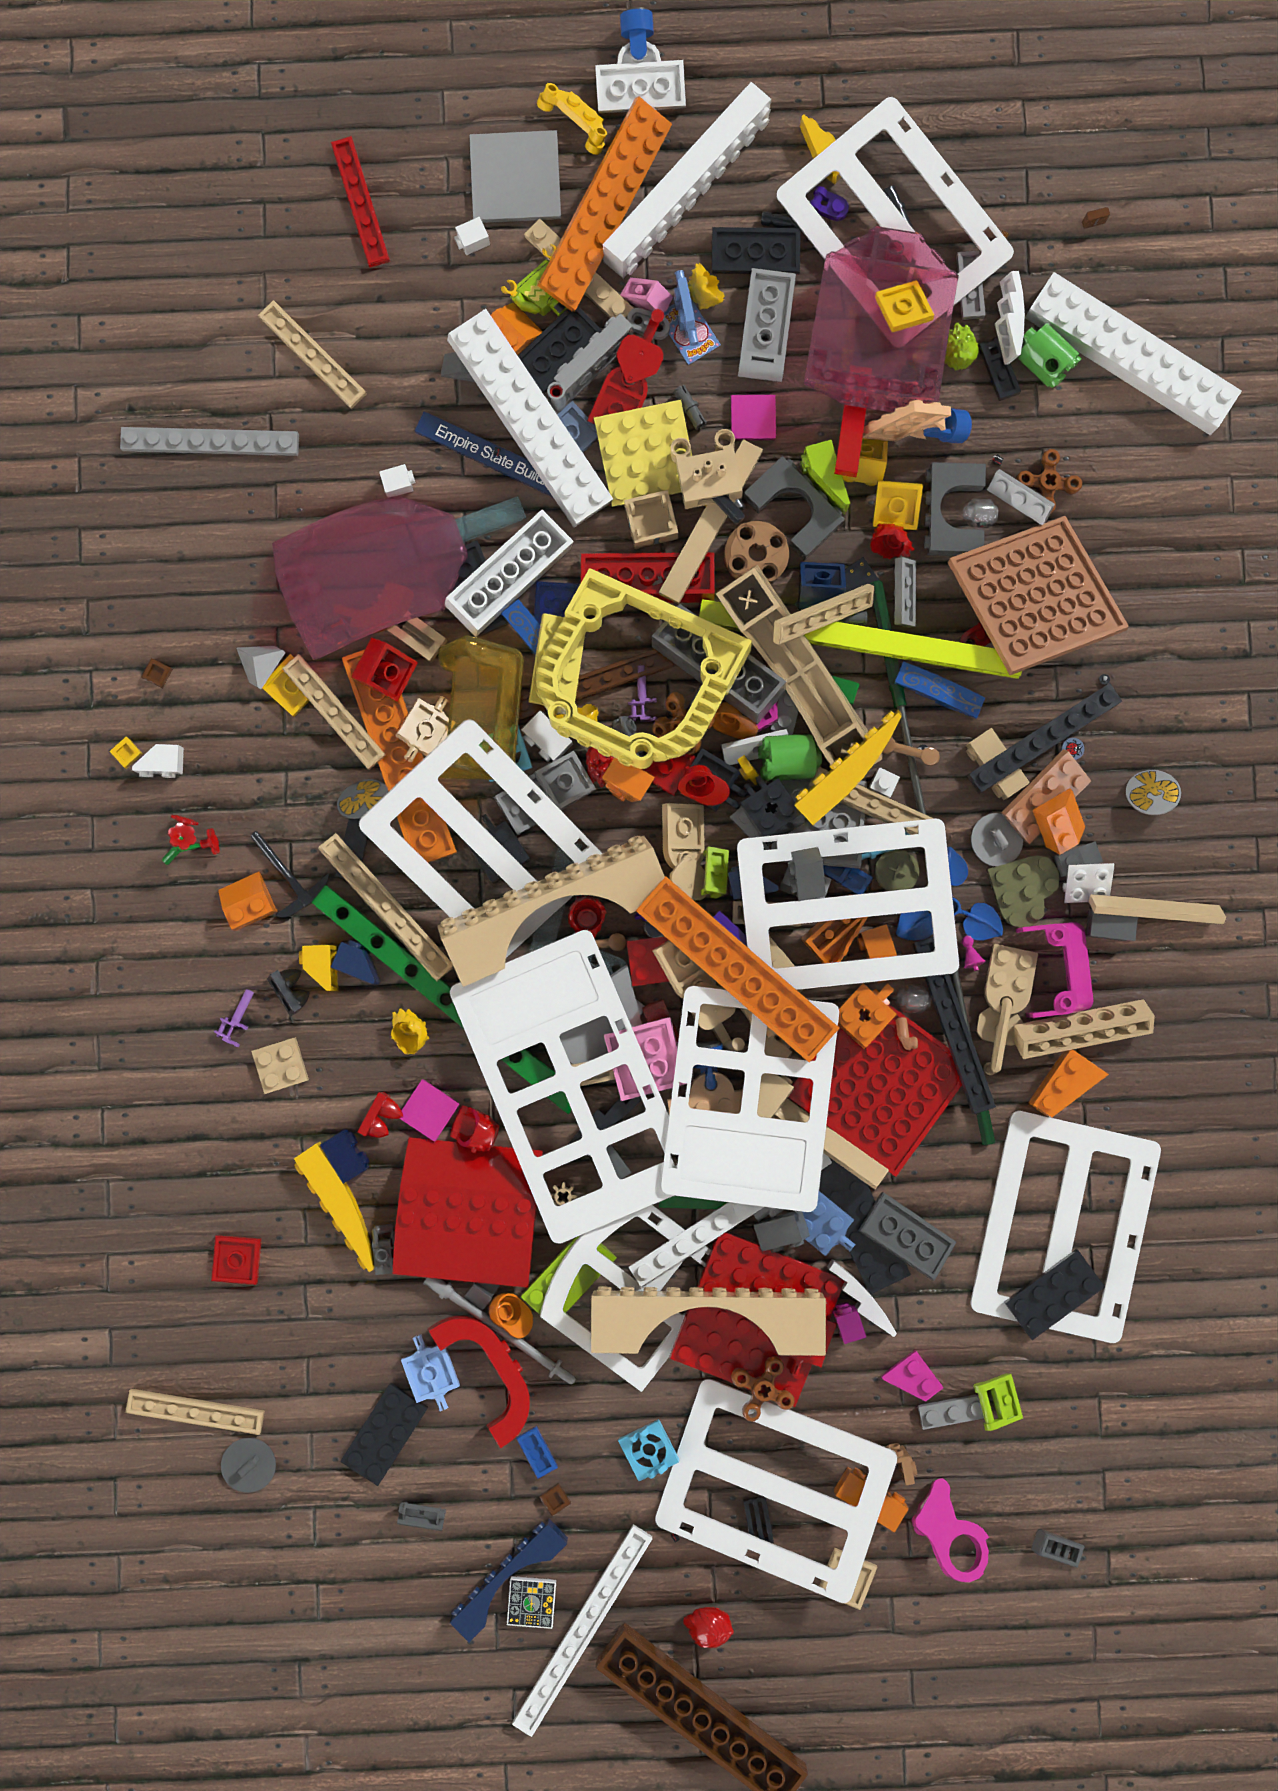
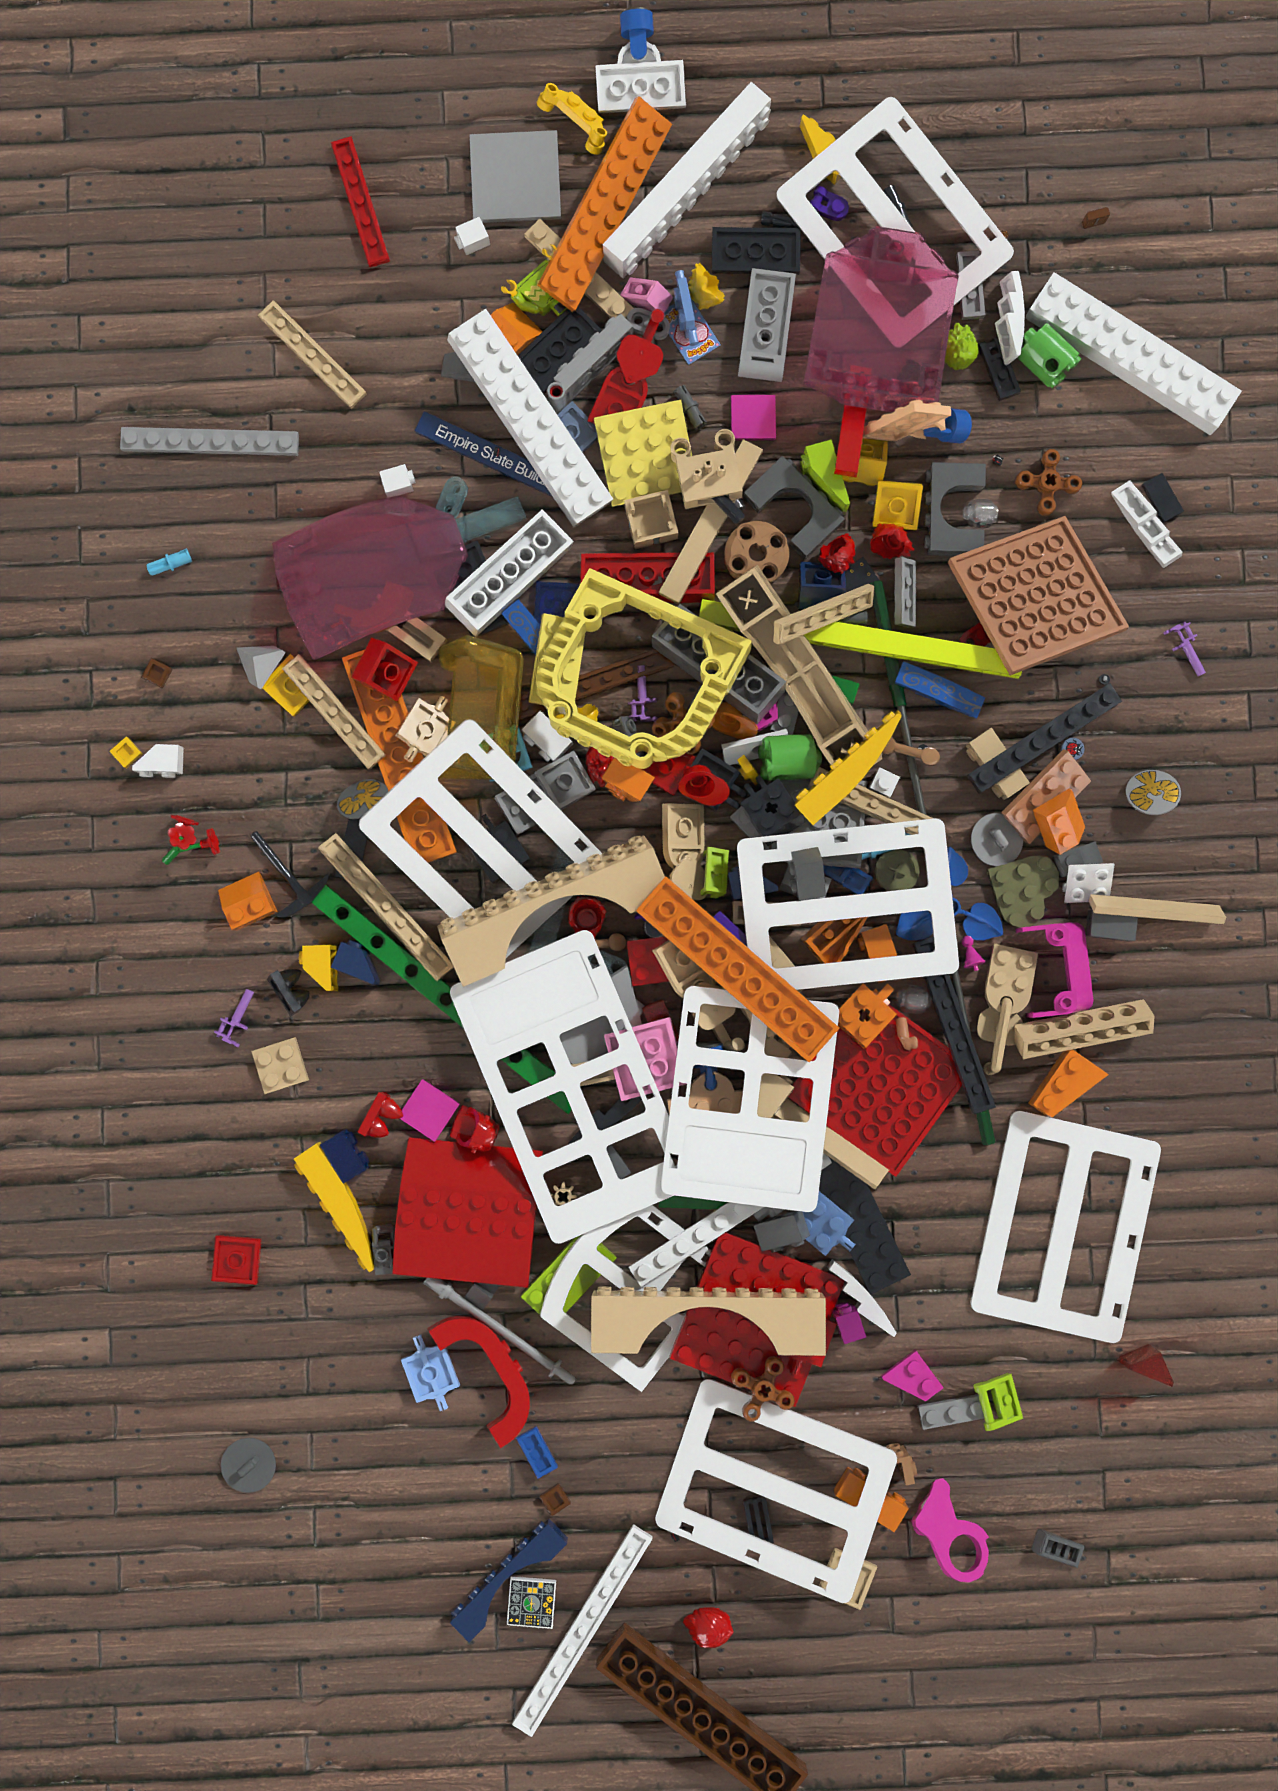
tan tile [125,1389,265,1435] -> none
black plate [340,1383,428,1486] -> none
yellow hair [391,1008,429,1054] -> none
dark grey hinge [397,1502,446,1531] -> none
orange cap [489,1293,533,1338] -> none
medium azure piece [618,1419,680,1481] -> none
dark grey tile [858,1192,957,1281] -> none
yellow tile [875,280,934,332] -> none
light grey plate [987,469,1055,525] -> none
black plate [1004,1249,1105,1340] -> none
none -> medium azure axle [146,548,192,575]
none -> clear light blue plate [436,477,468,521]
none -> red hair [819,533,855,574]
none -> white slope [1111,480,1183,568]
none -> clear red slope [1118,1344,1174,1387]
none -> black tile [1141,473,1184,523]
none -> medium lavender piece [1163,622,1206,676]

